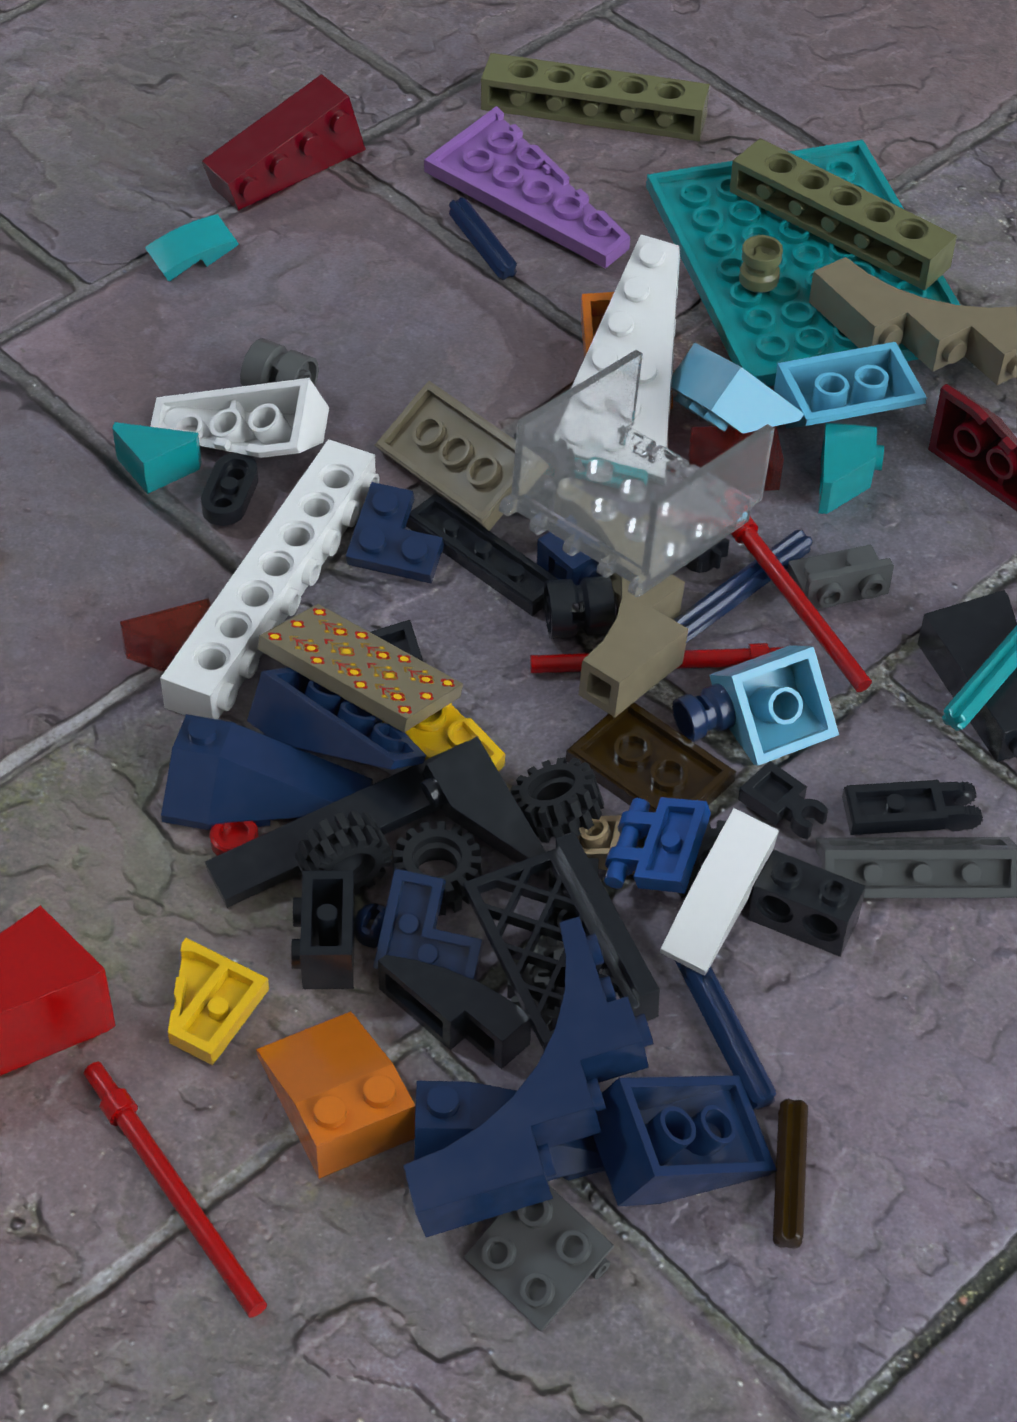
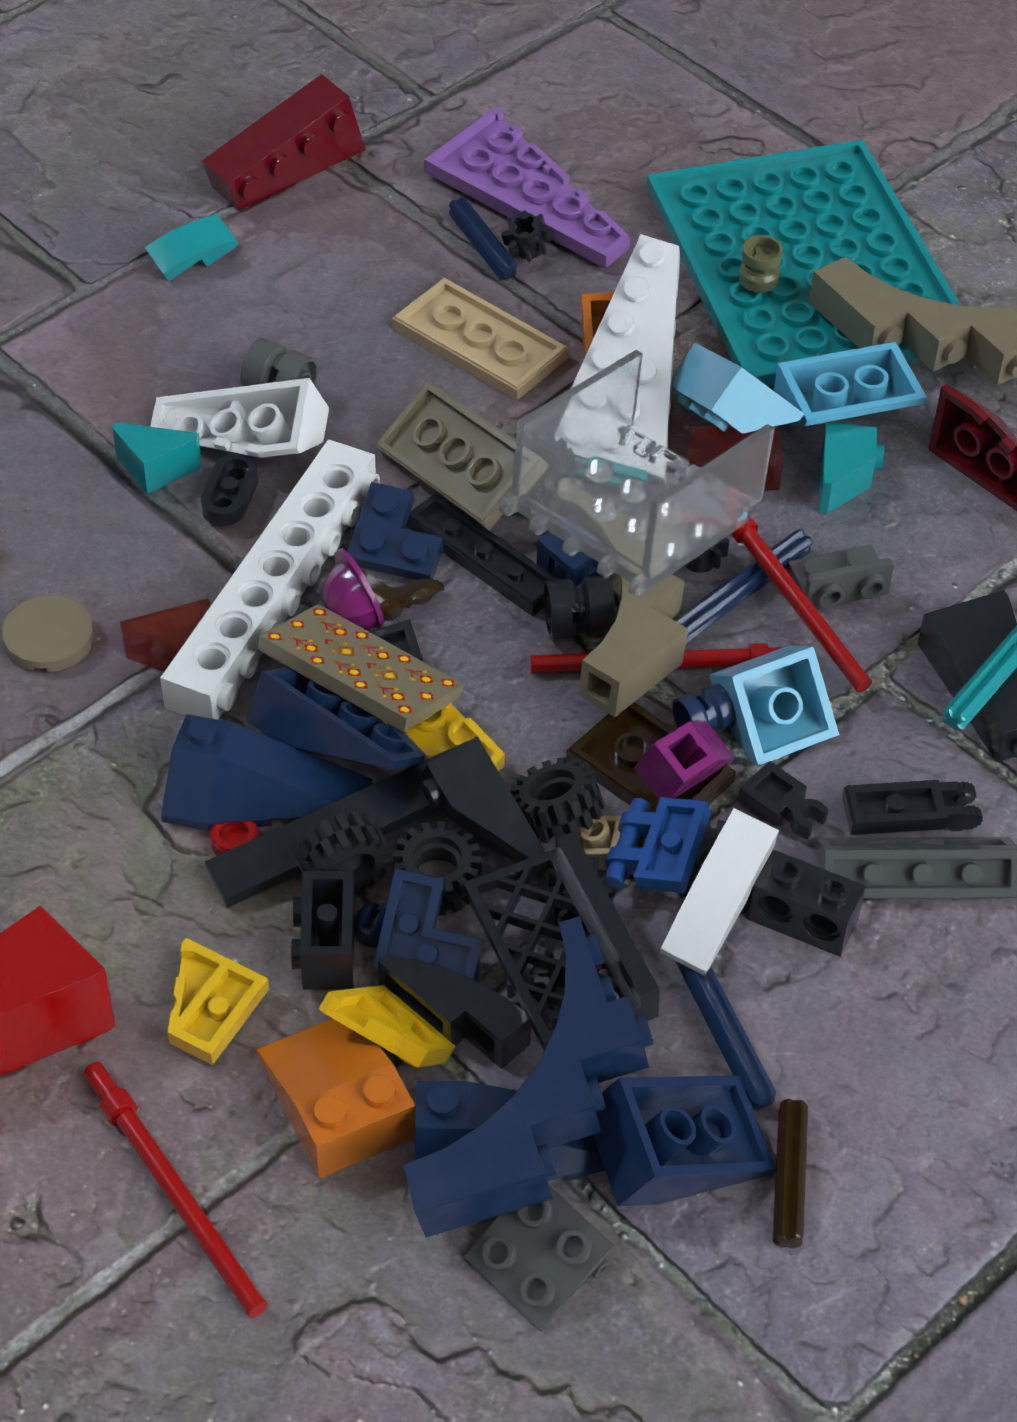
olive brick [481,53,710,142] -> none
olive brick [730,138,957,291] -> none
none -> dark tan tile [2,595,94,673]
none -> yellow wing [318,985,456,1068]
none -> magenta piece [323,548,445,629]
none -> tan tile [392,278,569,401]
none -> black gear [501,210,553,262]
none -> magenta slope [634,720,735,800]

